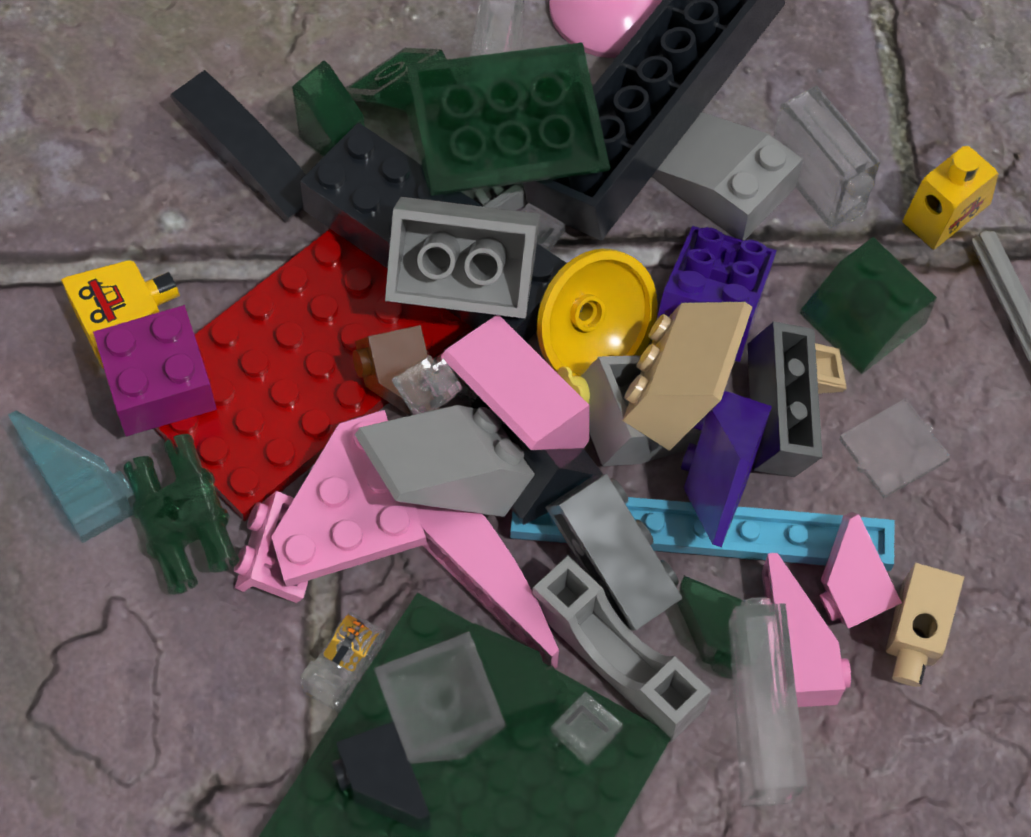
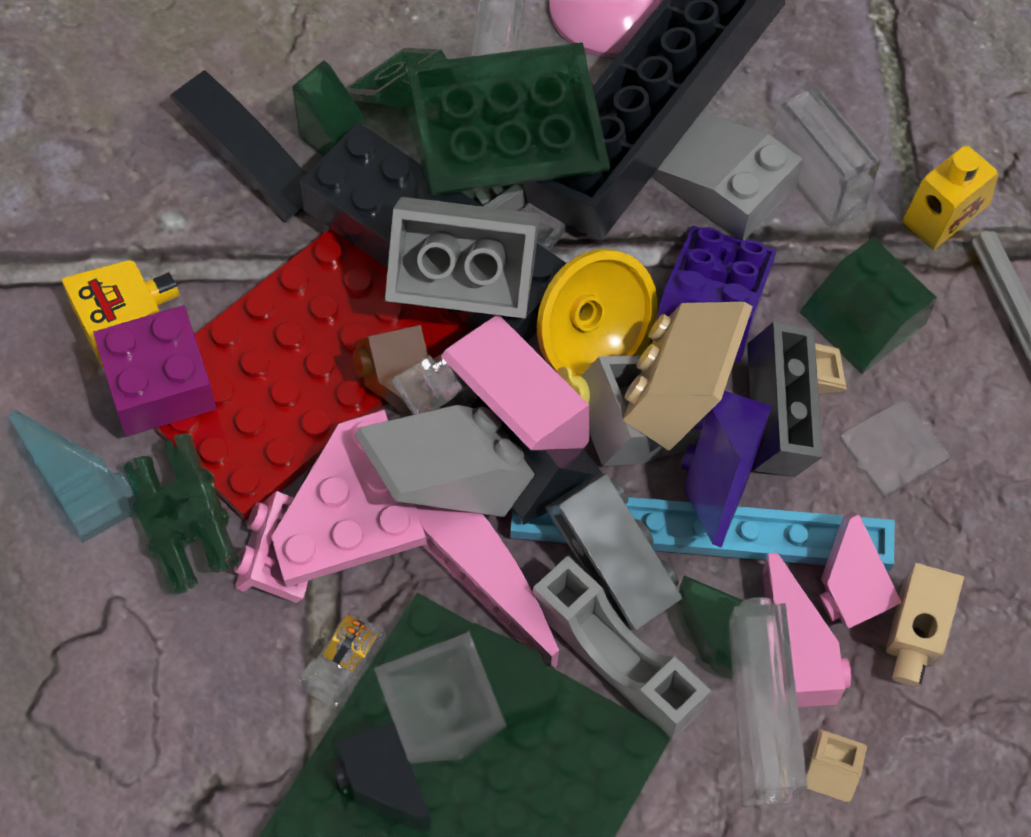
clear tile [551,691,623,765] -> none
none -> tan slope [803,730,867,802]

